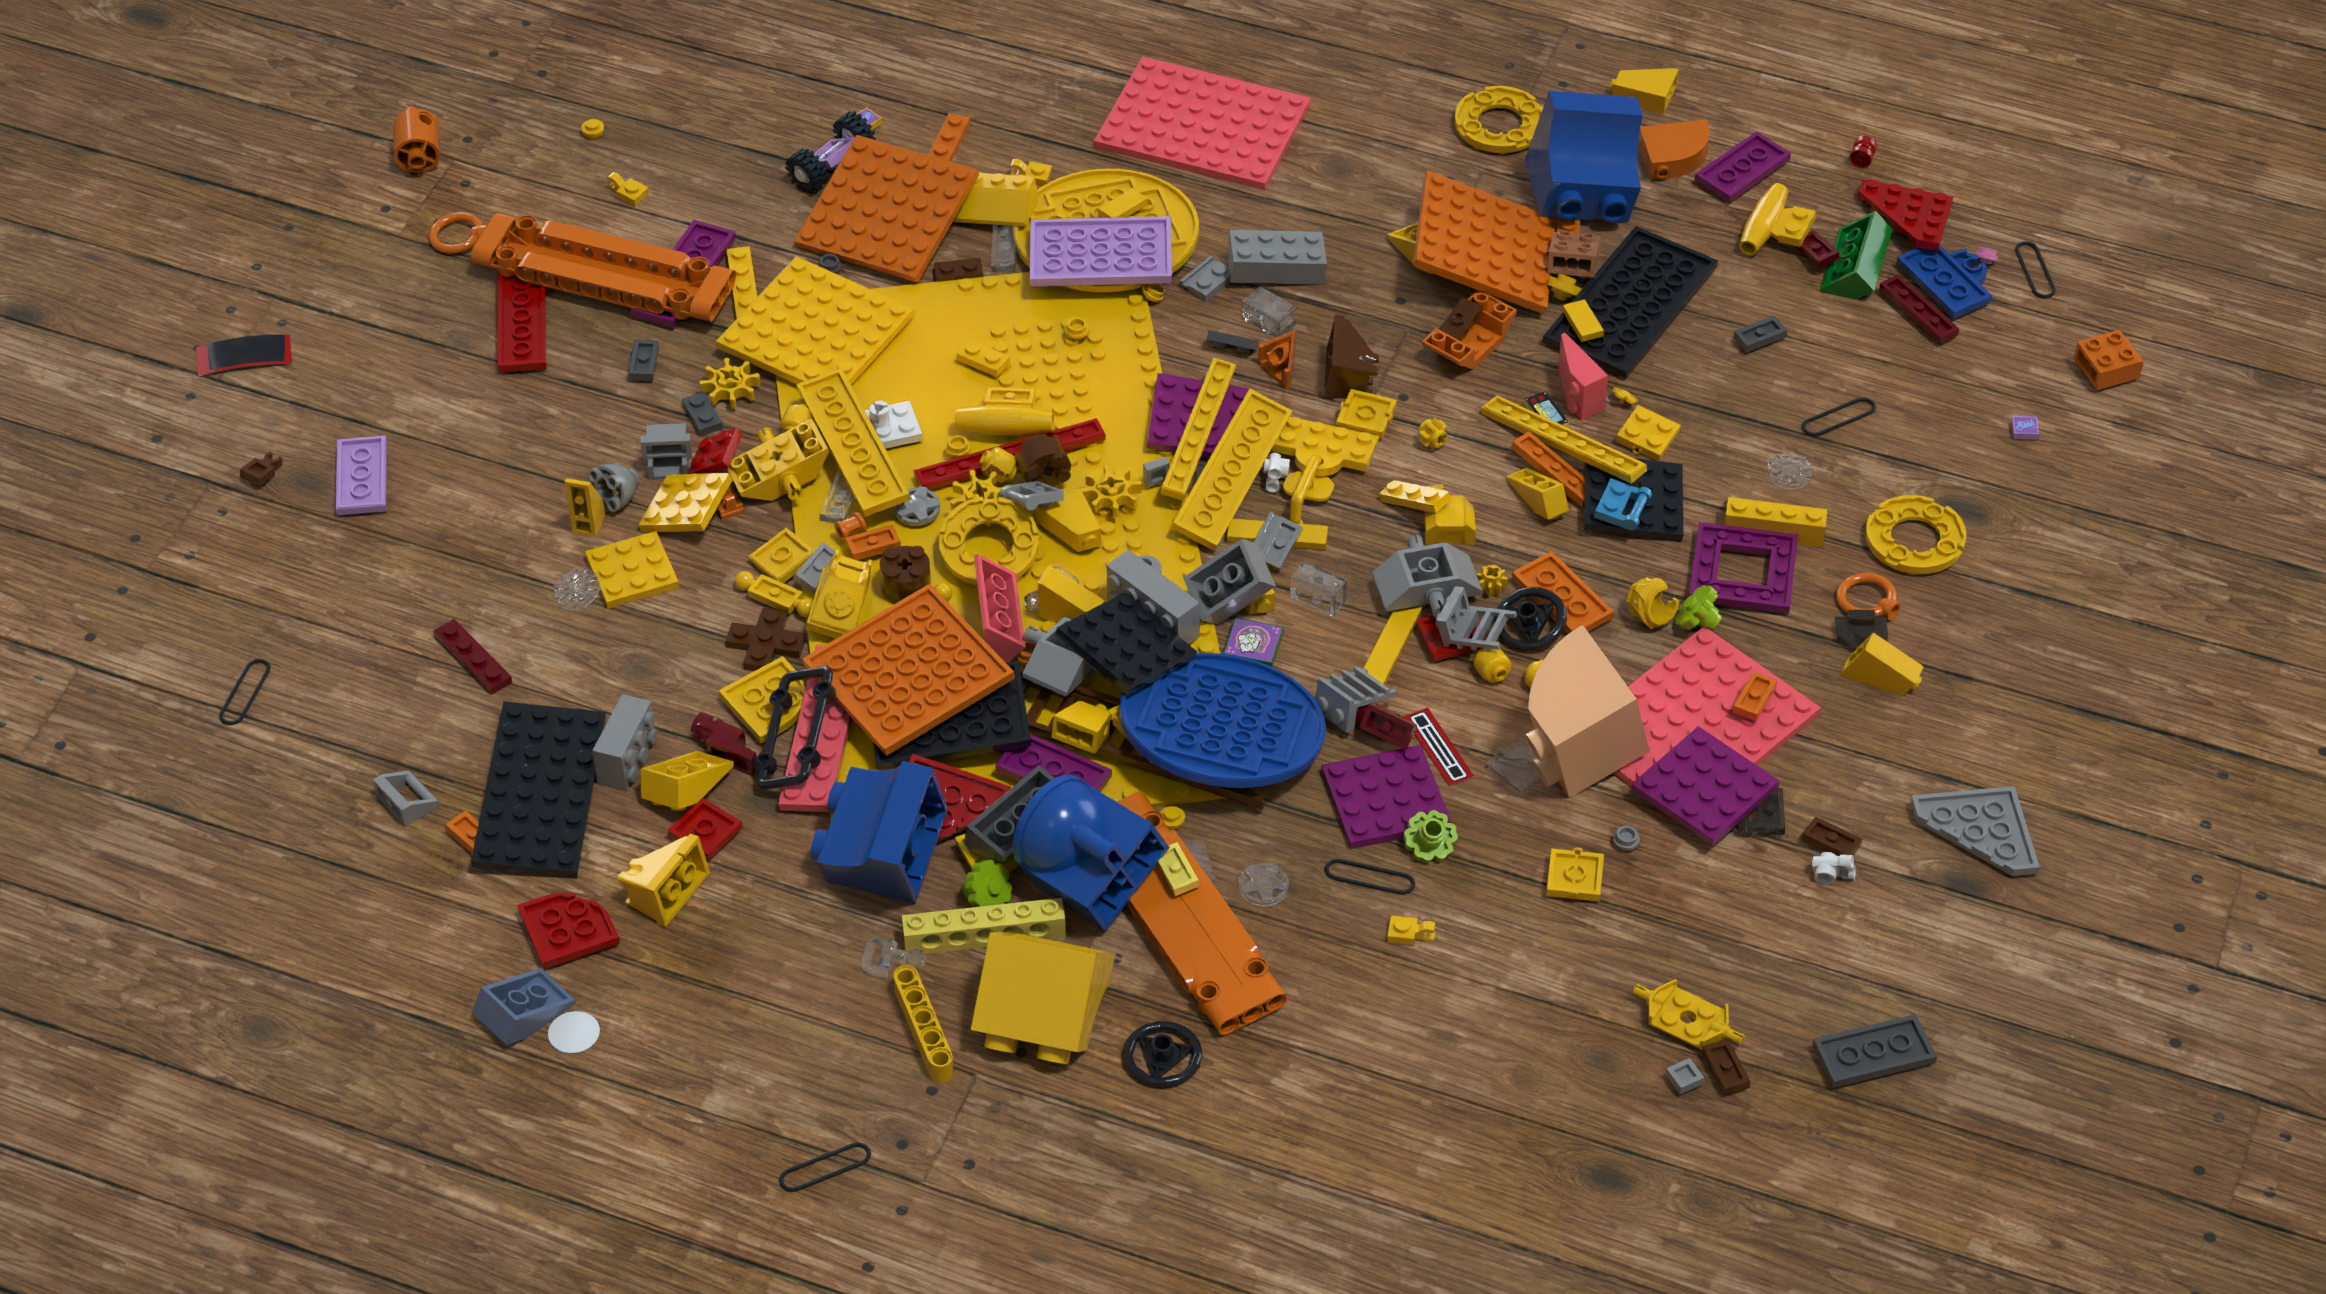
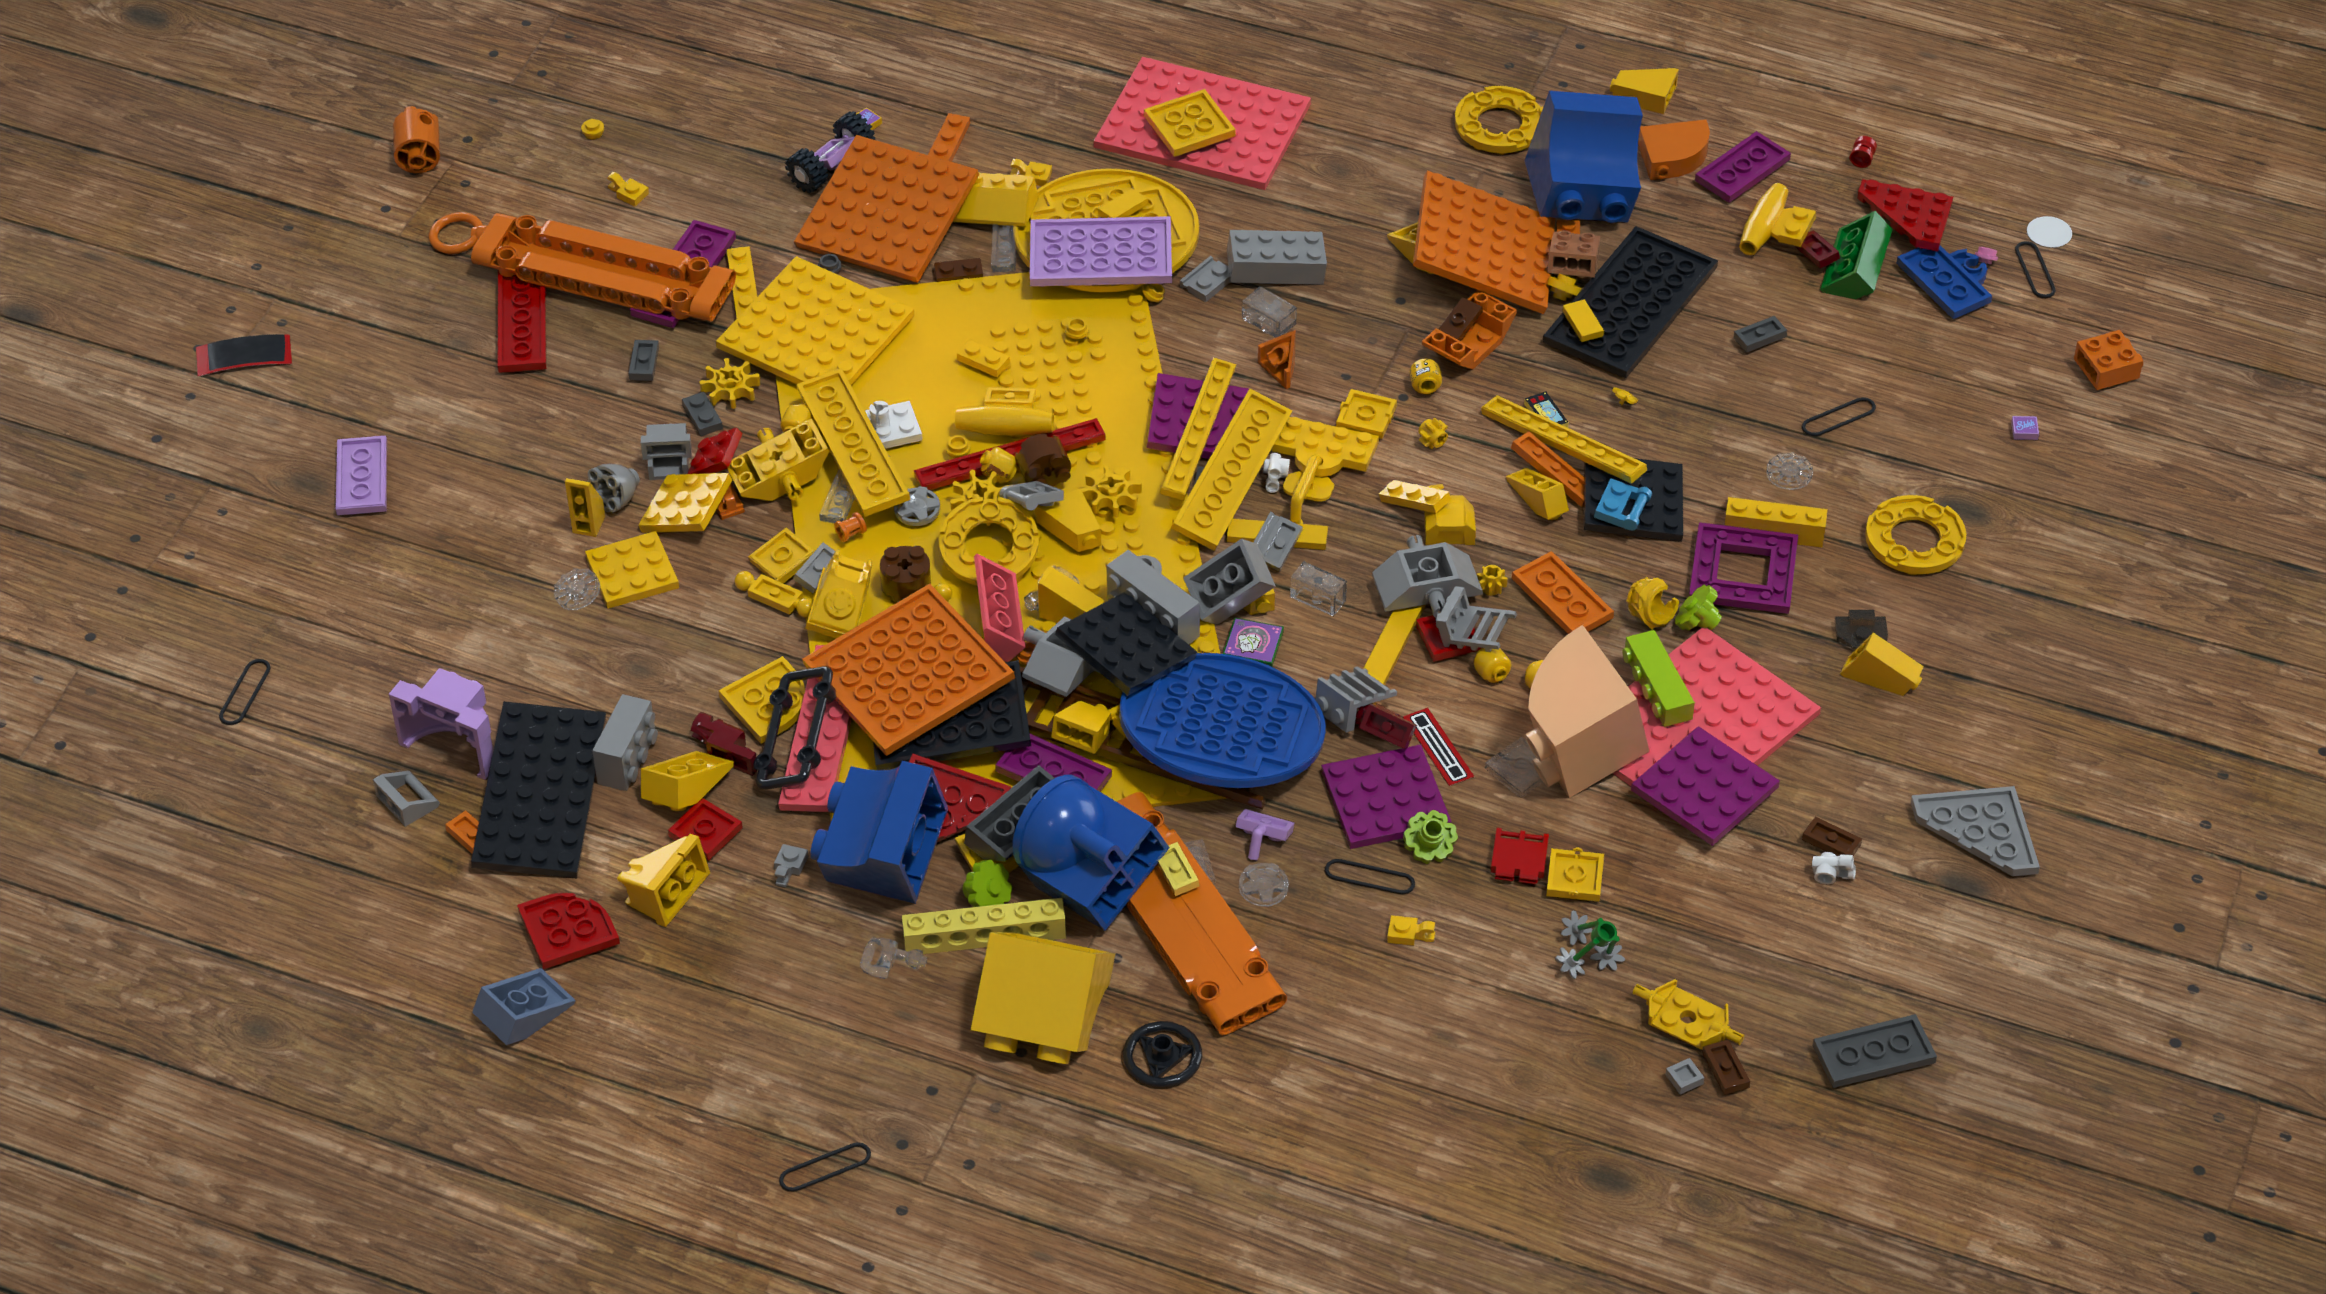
reddish brown plate [240,451,283,487] -> none
dark red plate [433,619,512,695] -> none
white sticker [548,1011,600,1053] -> none
reddish brown plate [725,608,806,671] -> none
orange plate [845,524,901,560] -> none
yellow beam [893,965,954,1083] -> none
light grey plate [1143,457,1170,488] -> none
yellow plate [1160,806,1185,831] -> none
dark grey plate [1207,330,1259,353] -> none
reddish brown piece [1324,314,1379,400] -> none
black piece [1494,587,1567,651] -> none
coral slope [1558,333,1608,421] -> none
light grey plate [1613,826,1640,851] -> none
yellow plate [1615,405,1681,461] -> none
orange plate [1733,672,1777,721] -> none
clear smoke plate [1737,788,1786,838] -> none
orange piece [1836,573,1901,621] -> none
dark red plate [1879,274,1959,345] -> none
none -> lavender piece [389,668,493,780]
none -> light grey plate [774,844,808,887]
none -> yellow plate [1144,89,1236,157]
none -> lavender plate [1236,809,1294,860]
none -> yellow head [1409,359,1442,394]
none -> red plate [1491,827,1549,884]
none -> light grey plant [1555,910,1625,979]
none -> lime brick [1622,630,1695,727]
none -> white sticker [2027,216,2072,247]

